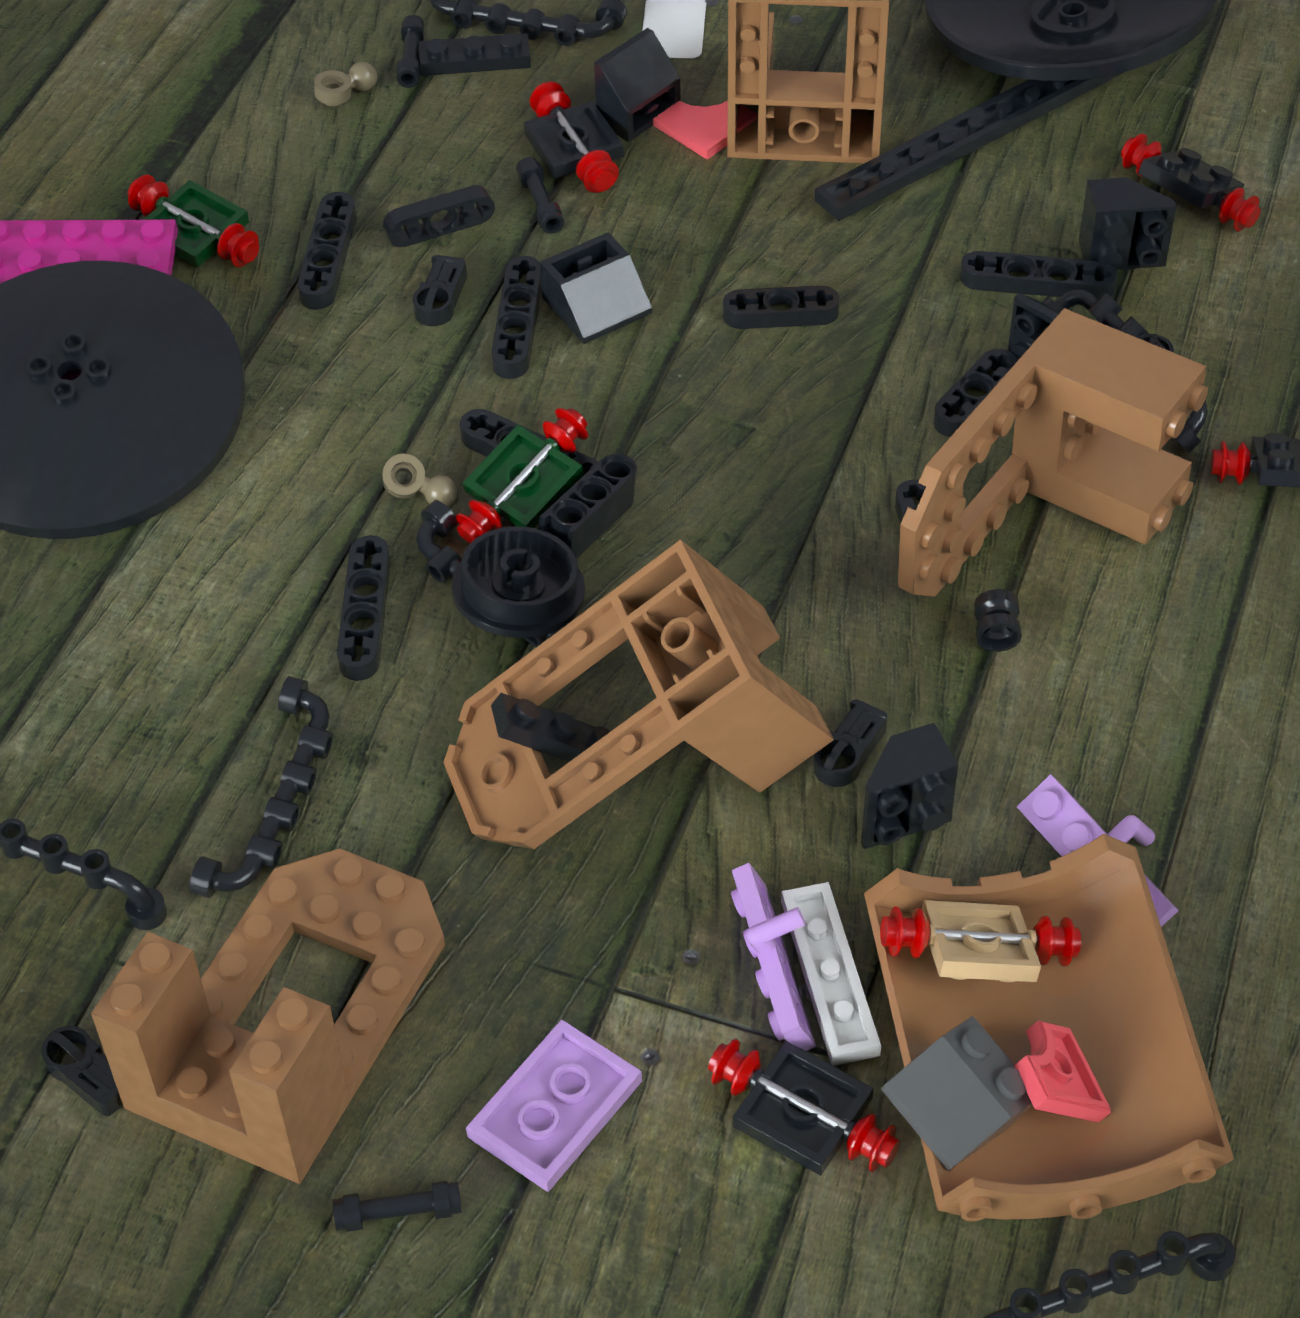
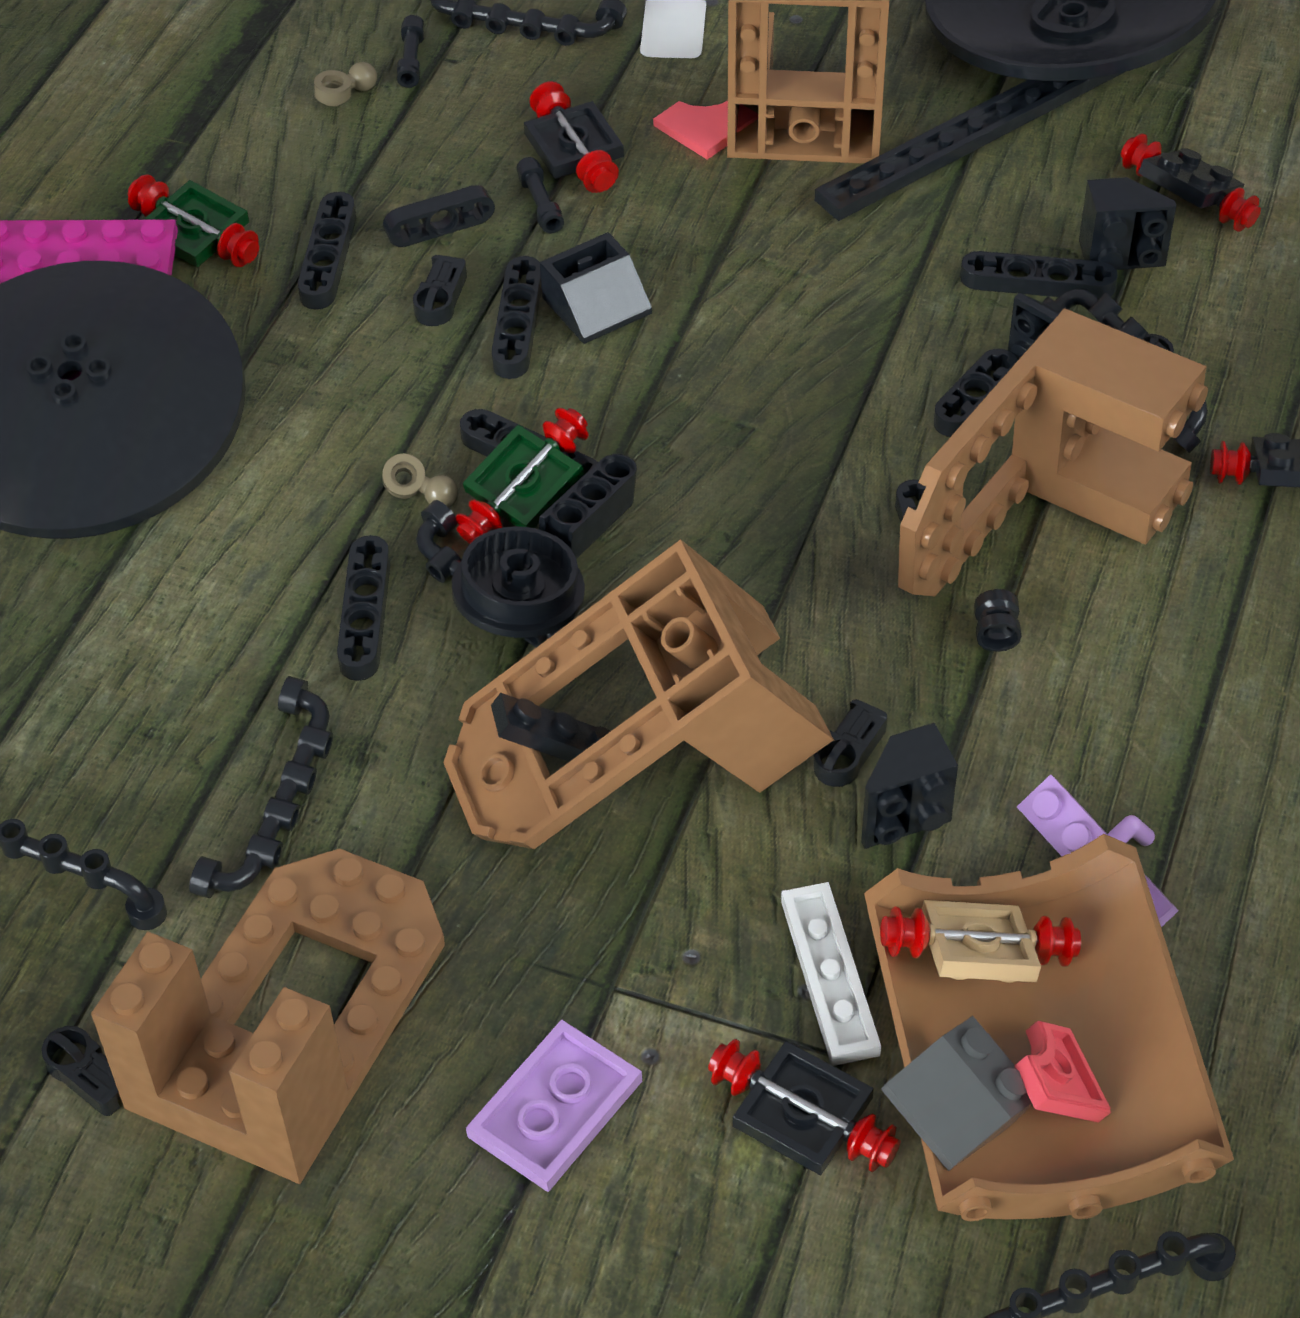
black bar [332,1181,462,1232] -> none
black plate [419,33,531,76] -> none
black slope [594,28,681,142] -> none
black beam [723,285,839,329] -> none
lavender plate [731,863,816,1051] -> none

